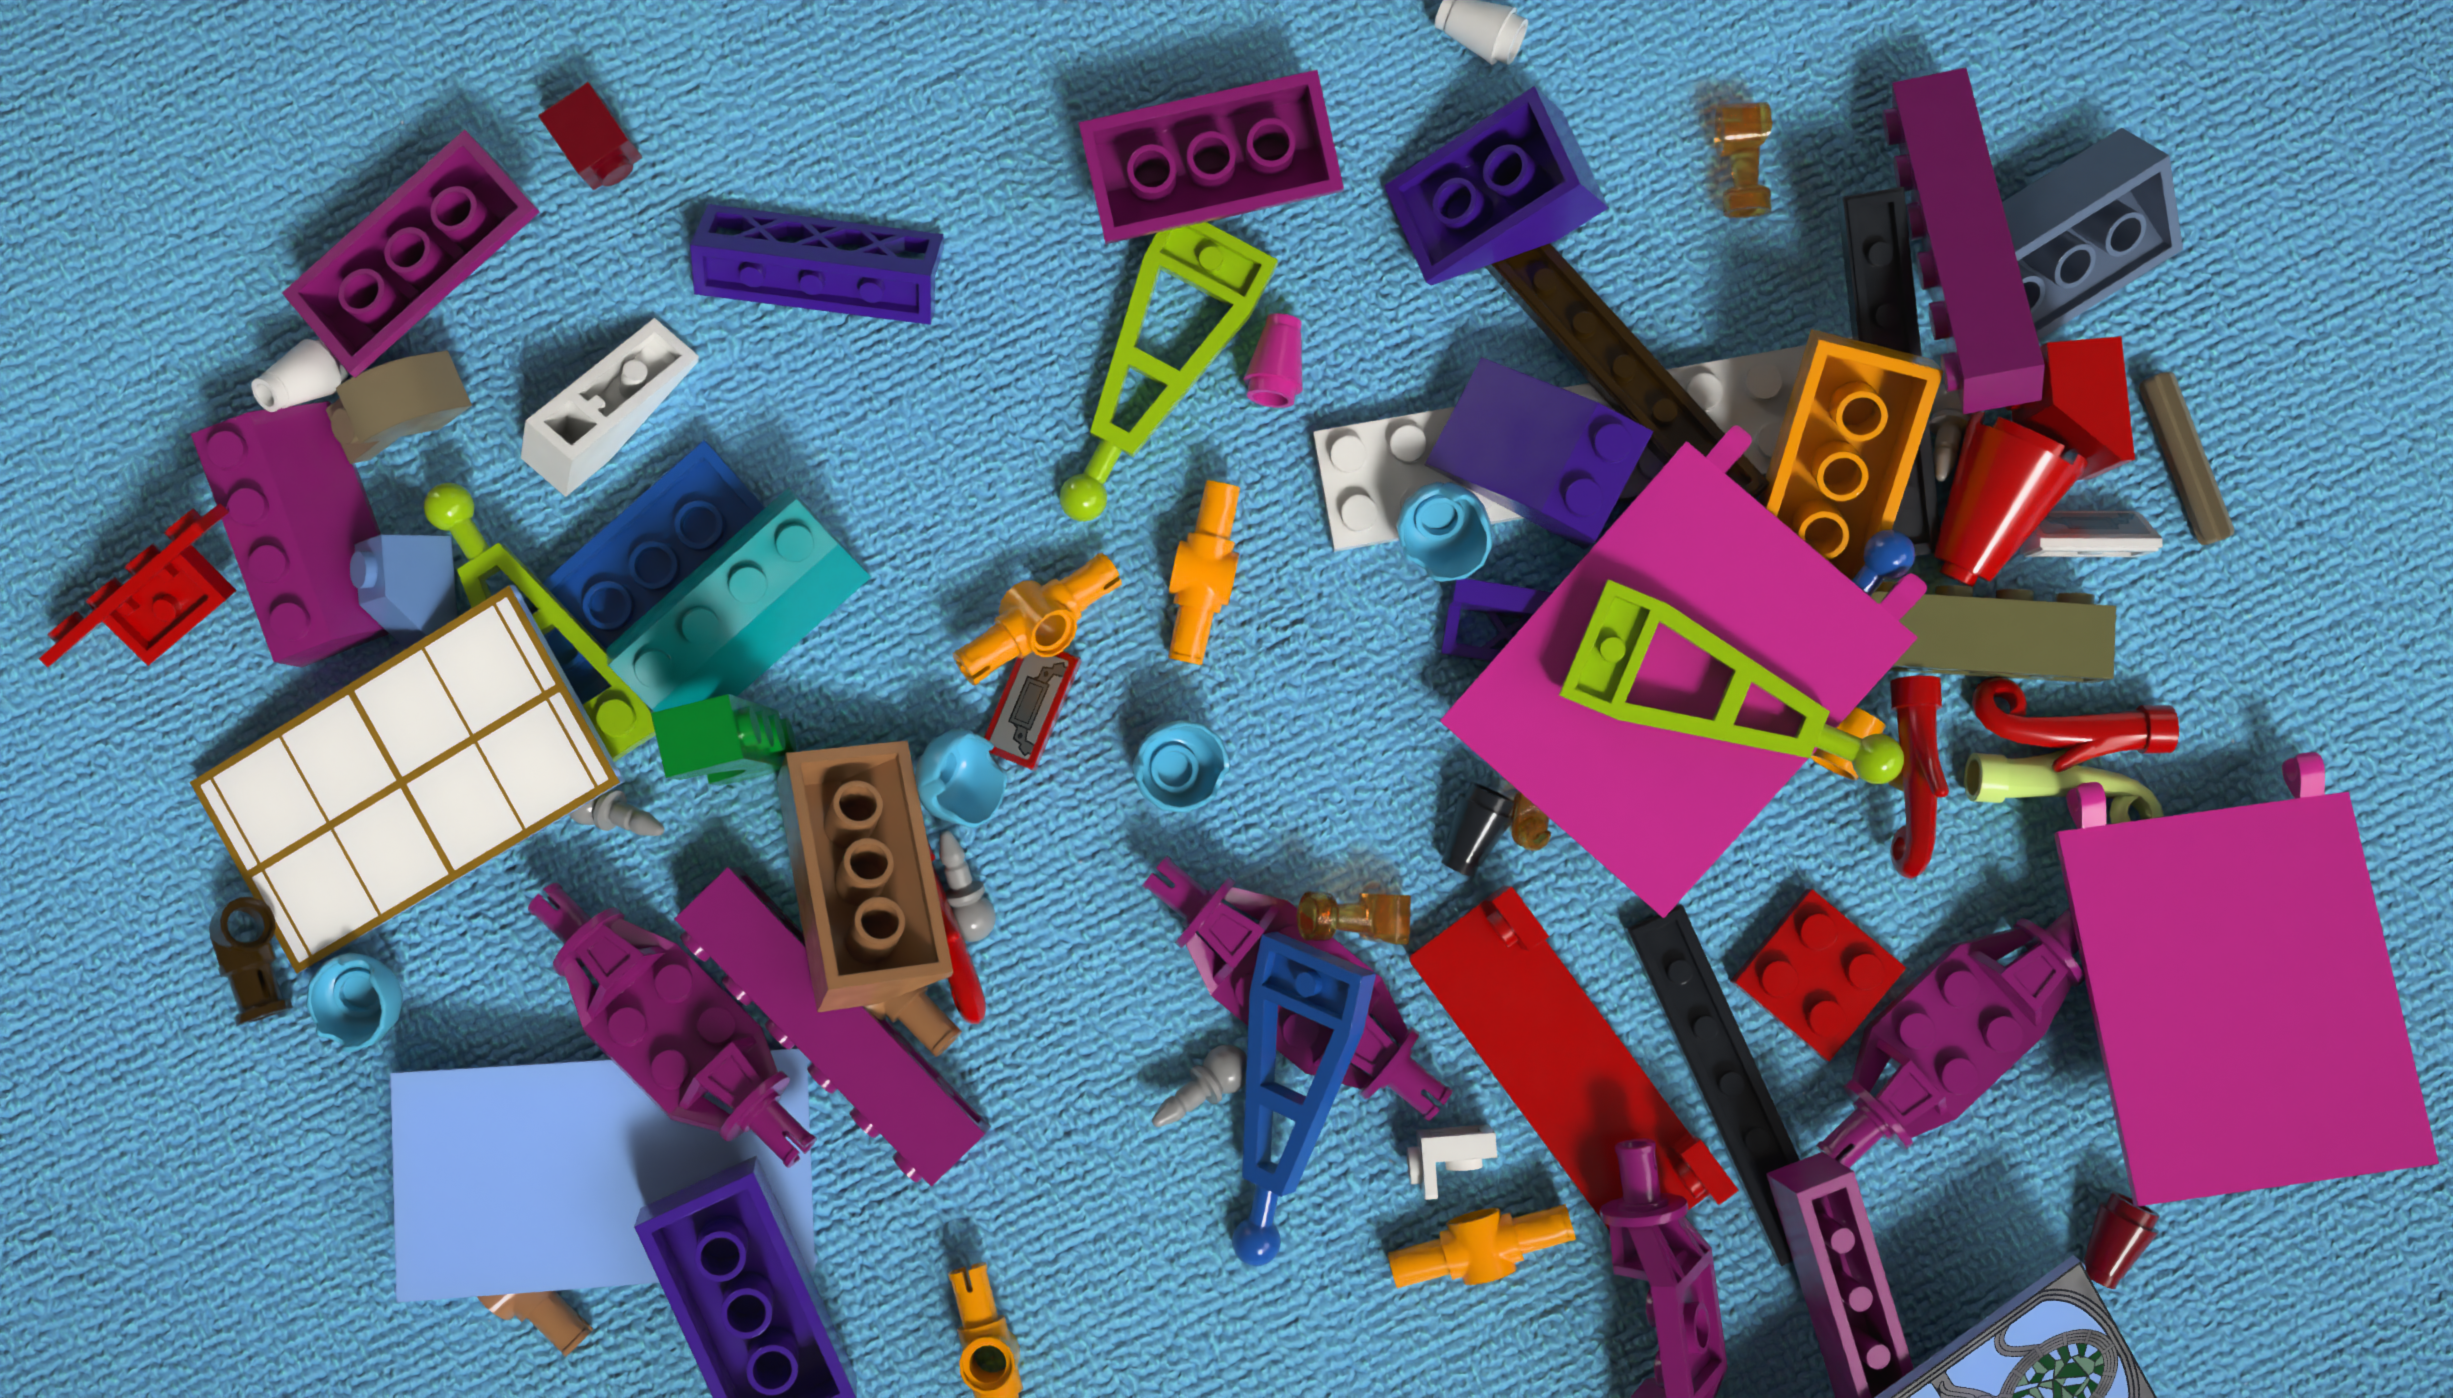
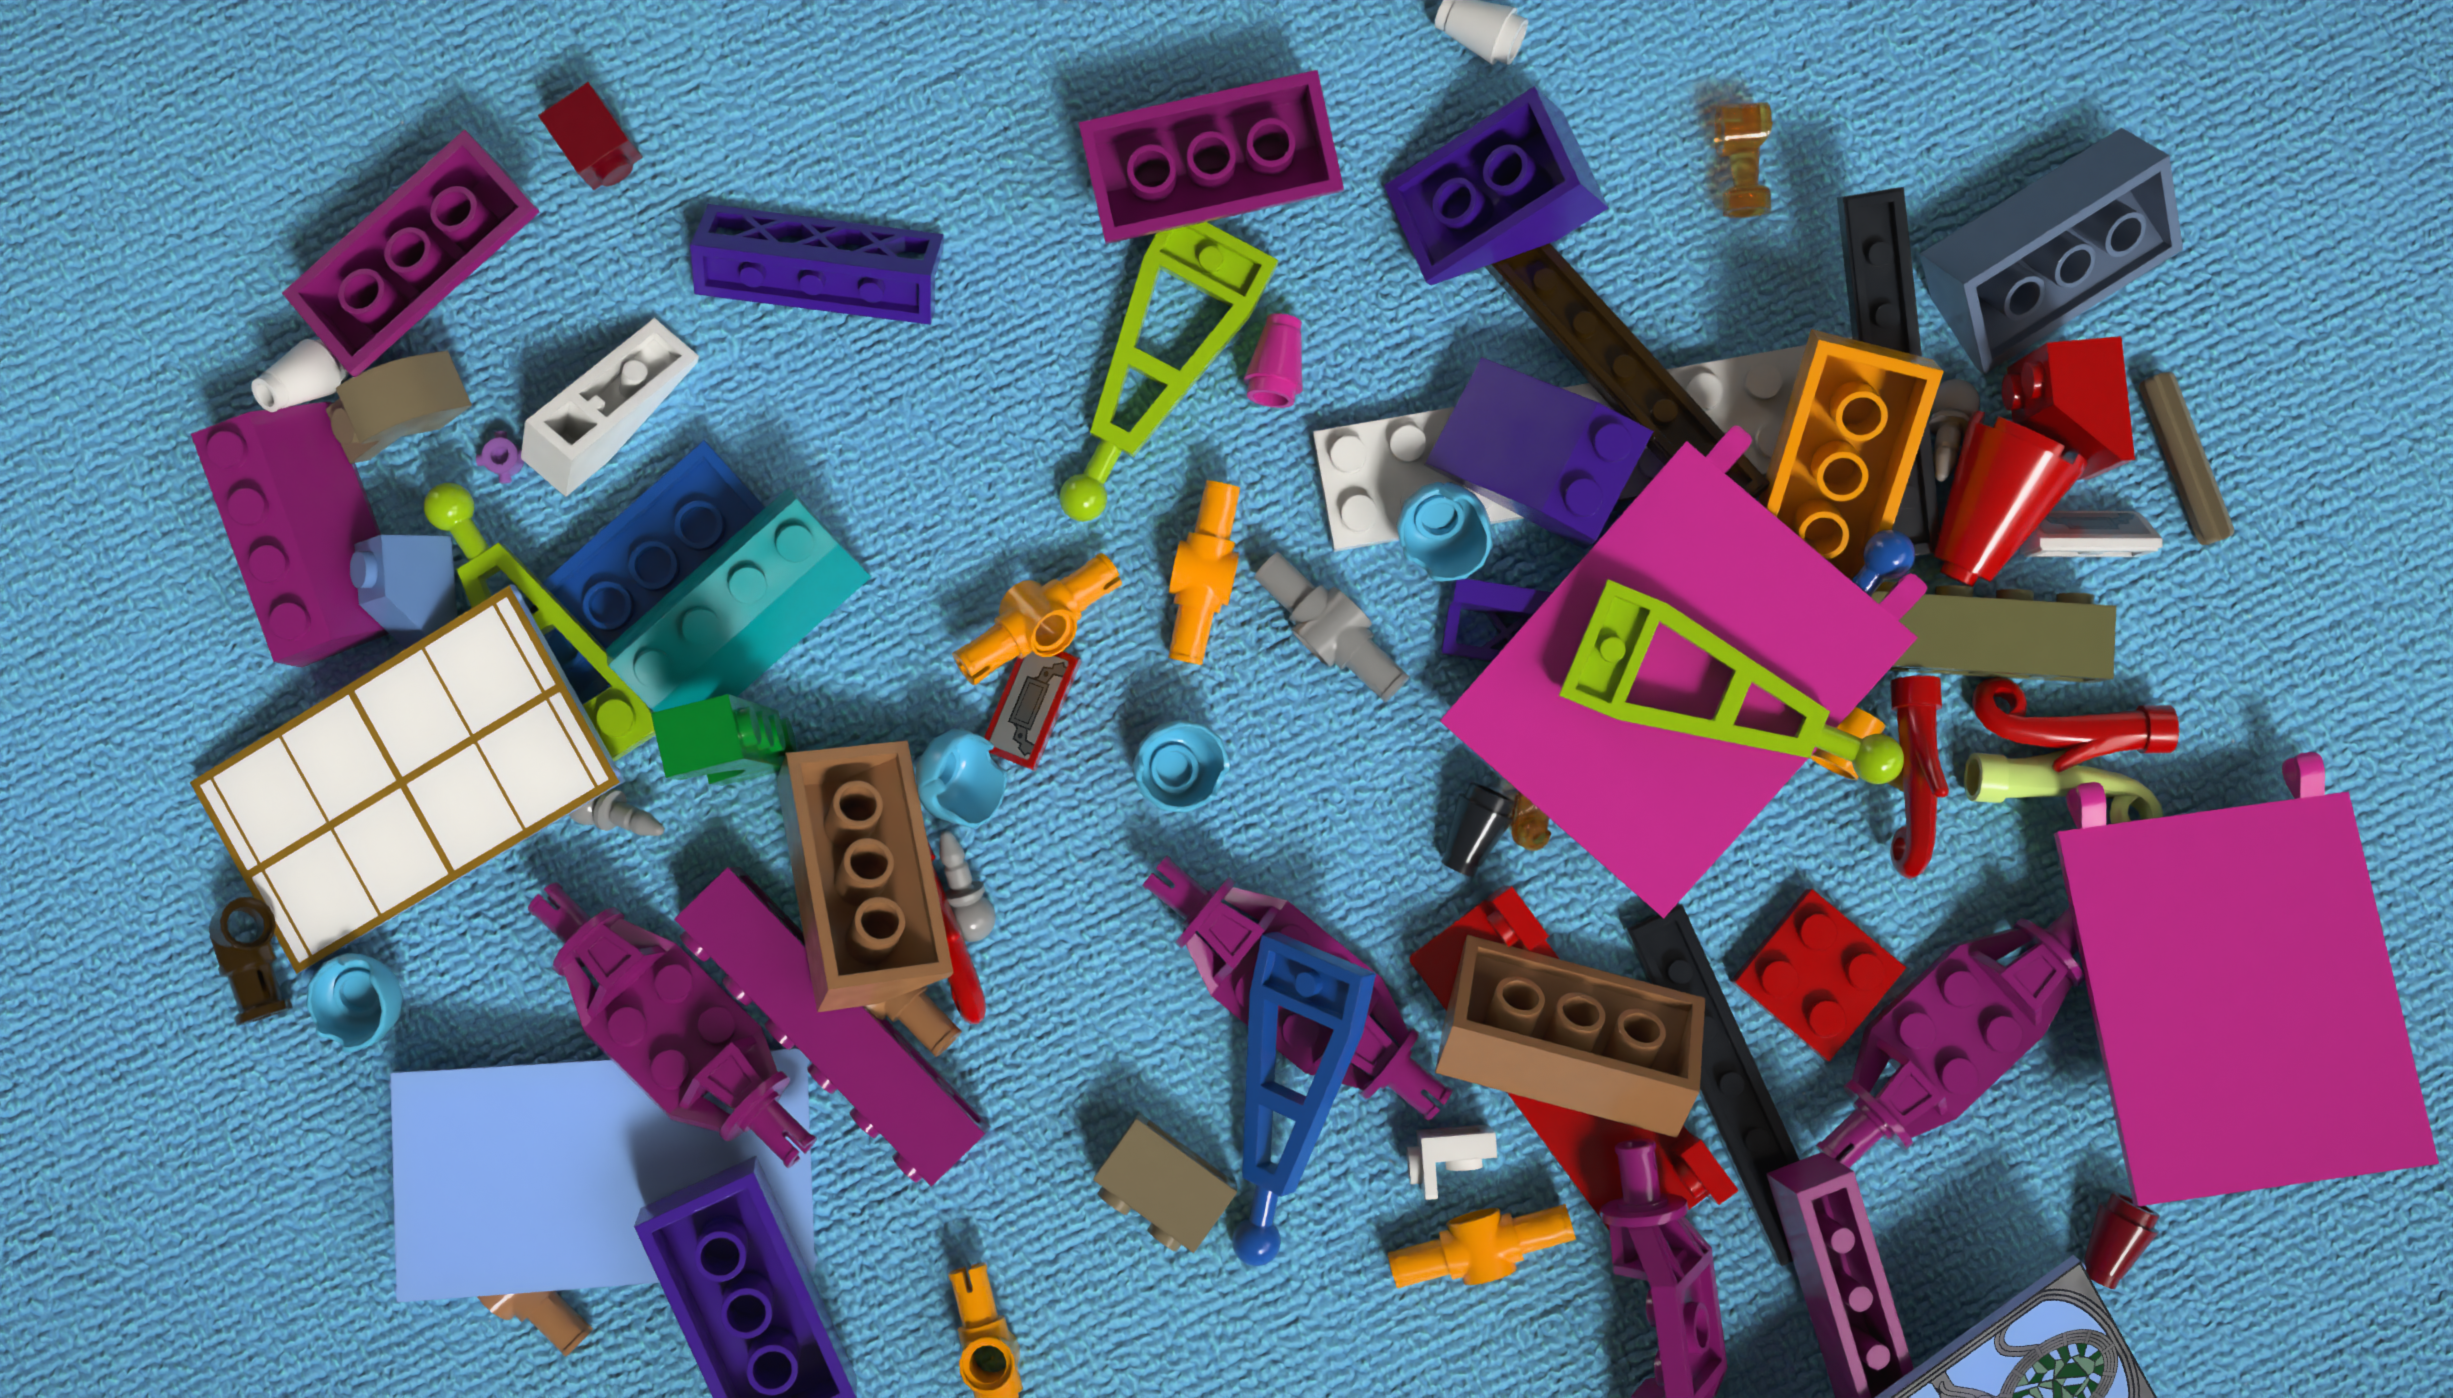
red bracket [39,503,237,668] -> none
light grey bar [1152,1045,1247,1127] -> none
clear orange leg [1297,891,1411,944] -> none
magenta brick [1882,67,2045,414] -> none
none -> medium lavender piece [476,431,524,484]
none -> dark tan brick [1093,1112,1237,1253]
none -> light grey pin [1254,552,1409,702]
none -> medium nougat slope [1435,935,1705,1138]

